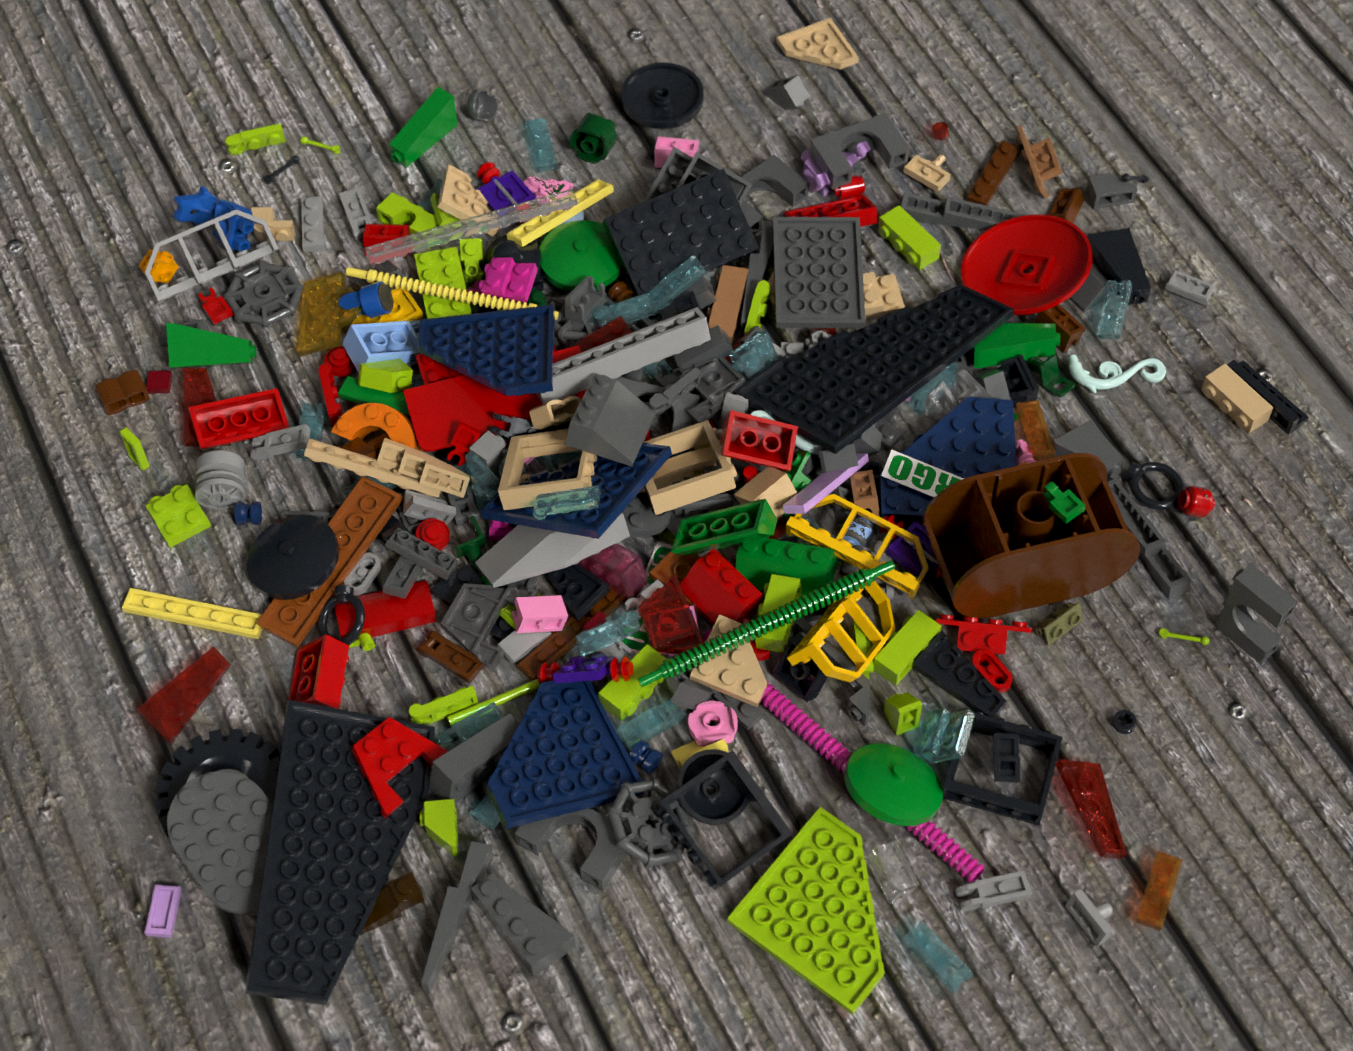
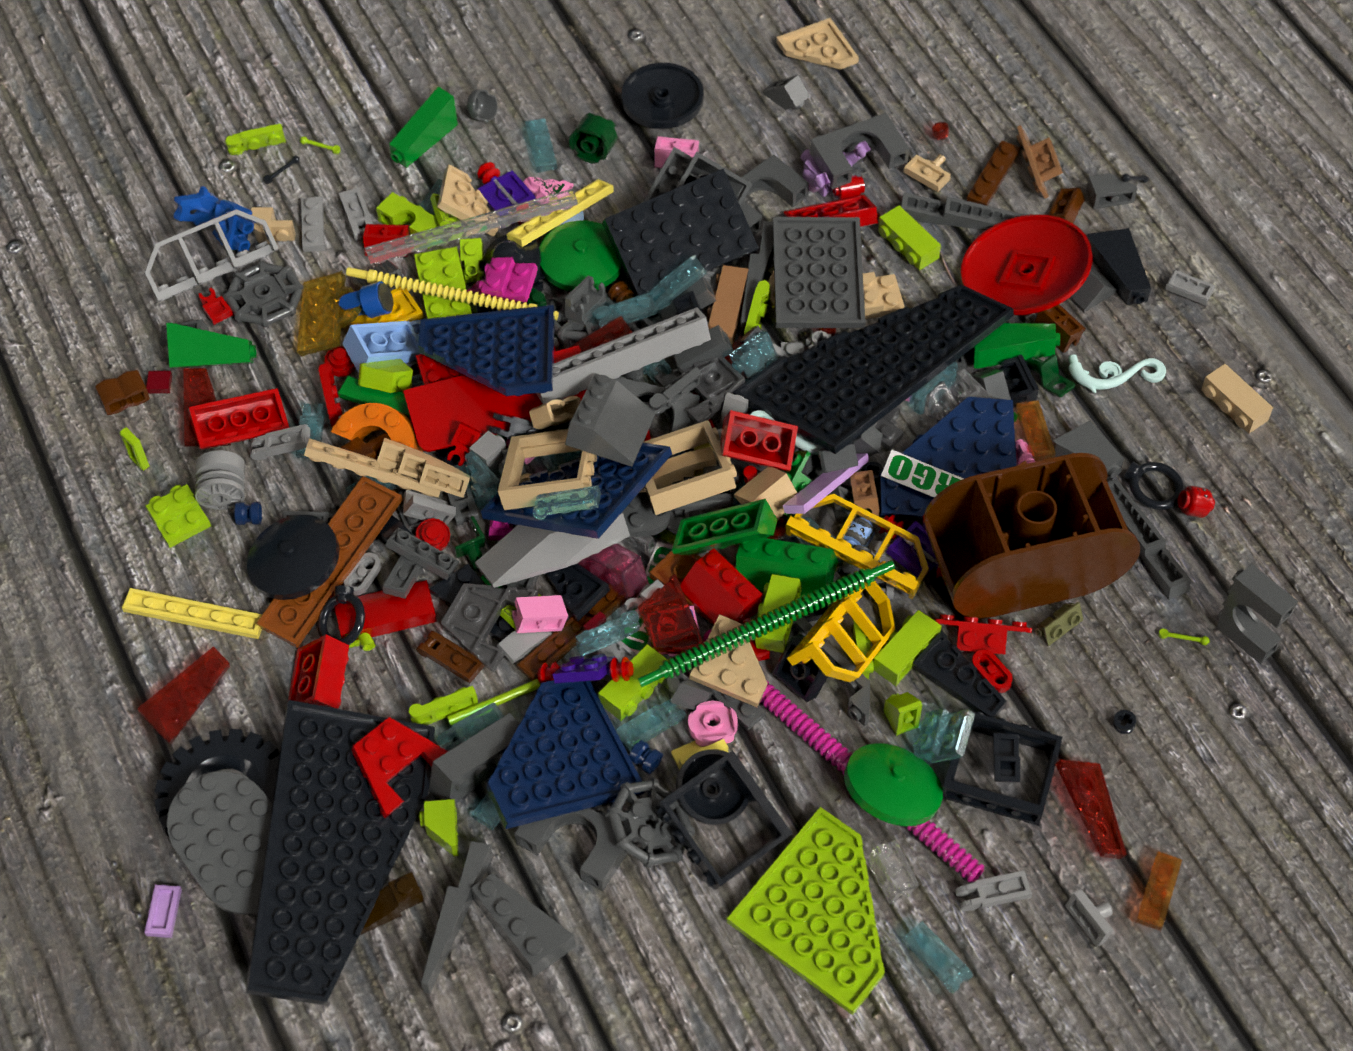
light orange brick [138,249,179,283] -> none
green plate [1043,481,1086,524] -> none
clear light blue plate [1096,280,1132,339] -> none
black fence [1227,360,1309,435] -> none

